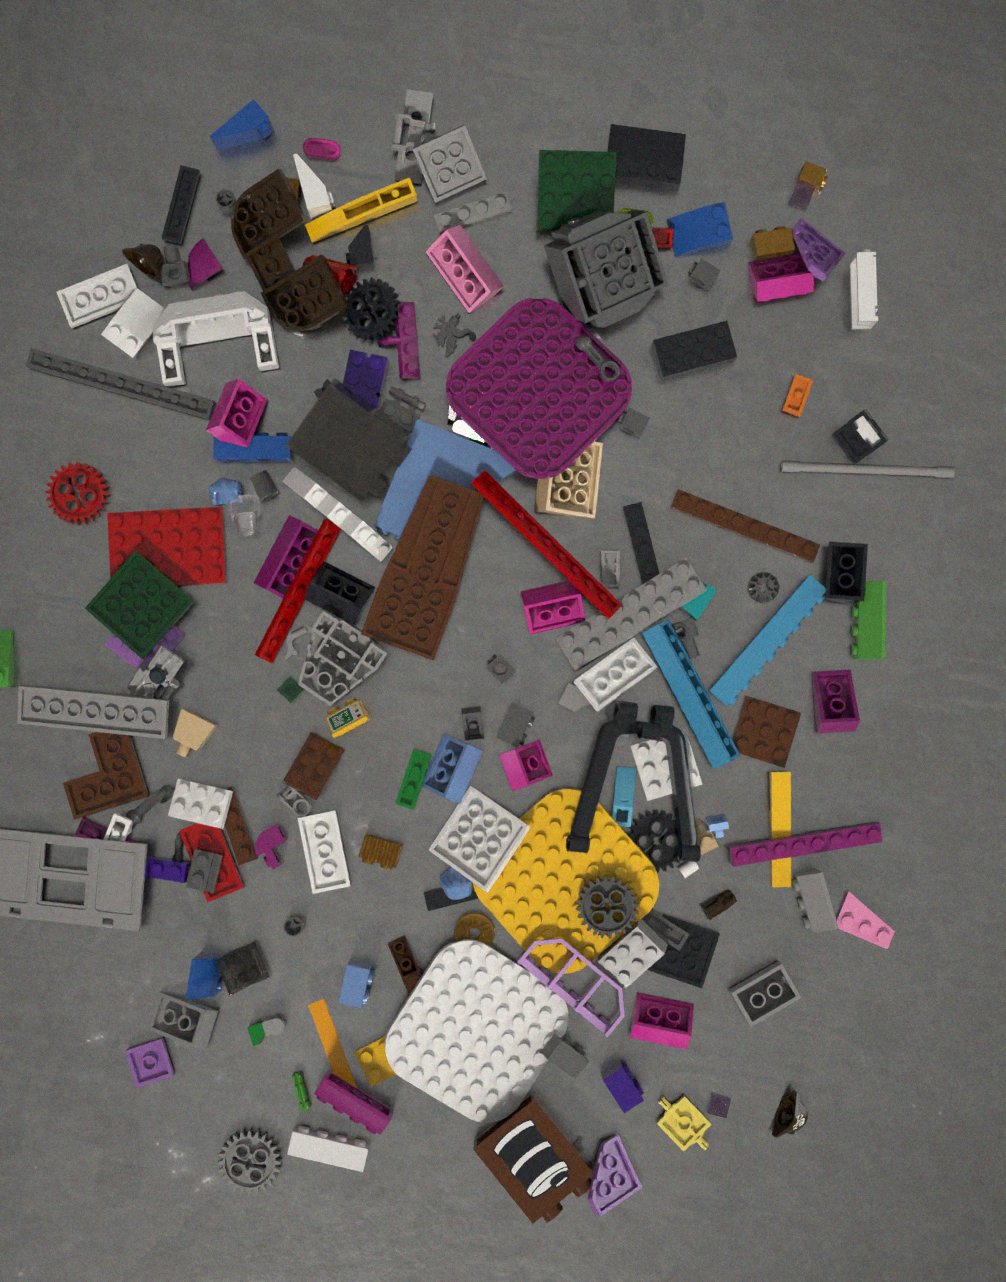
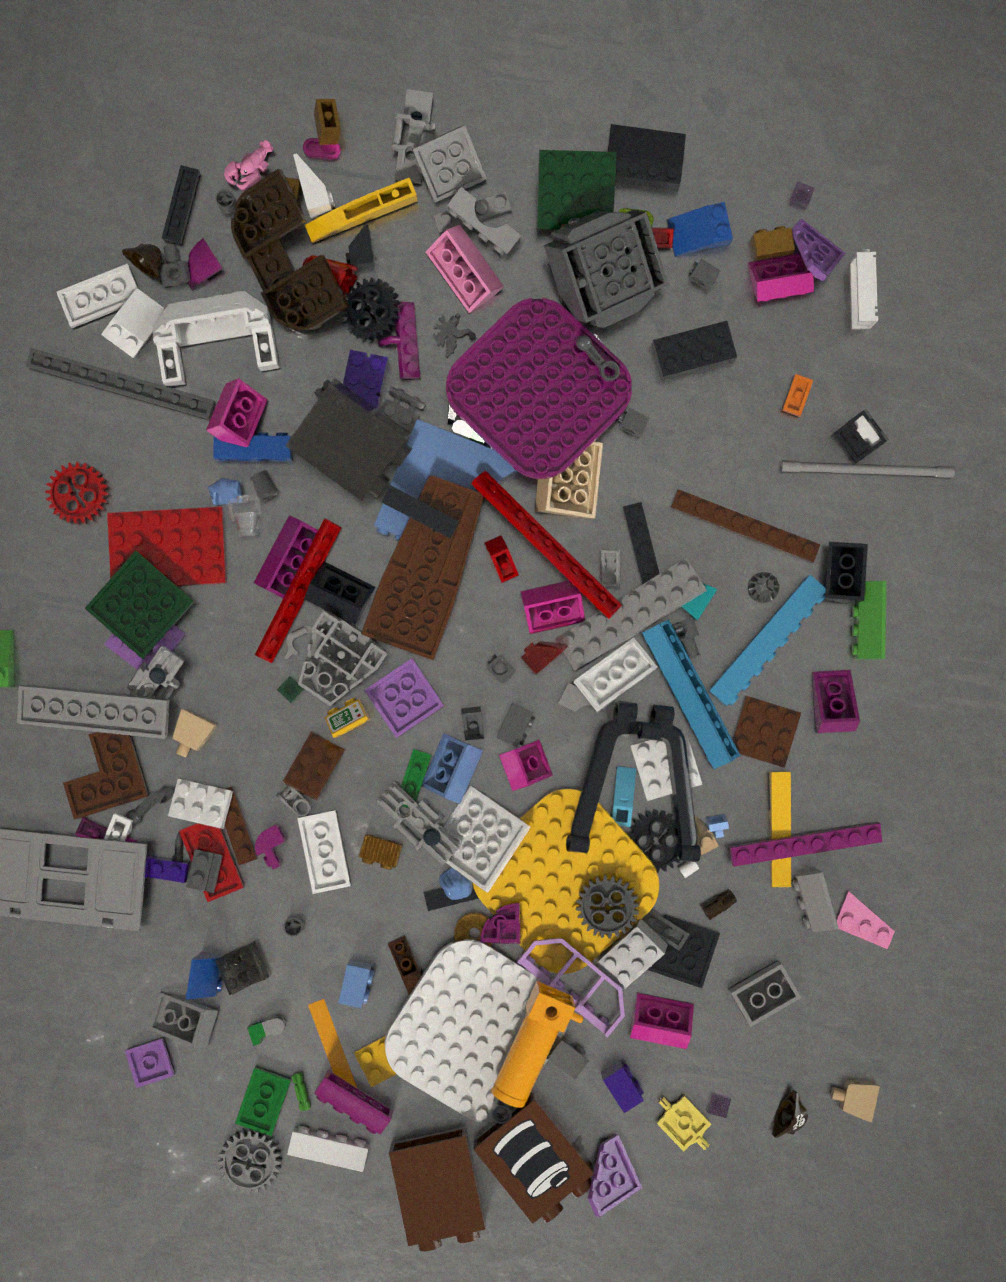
blue slope [210,99,273,151] -> none
white arch [282,467,393,562] -> none
pearl gold brick [796,161,828,192] -> none
none -> bright pink animal [224,140,274,191]
none -> green plate [235,1067,291,1136]
none -> pearl gold brick [314,99,341,145]
none -> medium lavender plate [364,658,444,738]
none -> light grey piece [376,782,461,865]
none -> black tile [382,485,460,539]
none -> reddish brown brick [389,1128,486,1252]
none -> light grey arch [446,187,521,254]
none -> magenta brick [480,903,521,944]
none -> red slope [484,535,519,583]
none -> light orange piece [491,981,584,1124]
none -> clear red slope [521,641,568,674]
none -> tan torso [831,1080,880,1122]

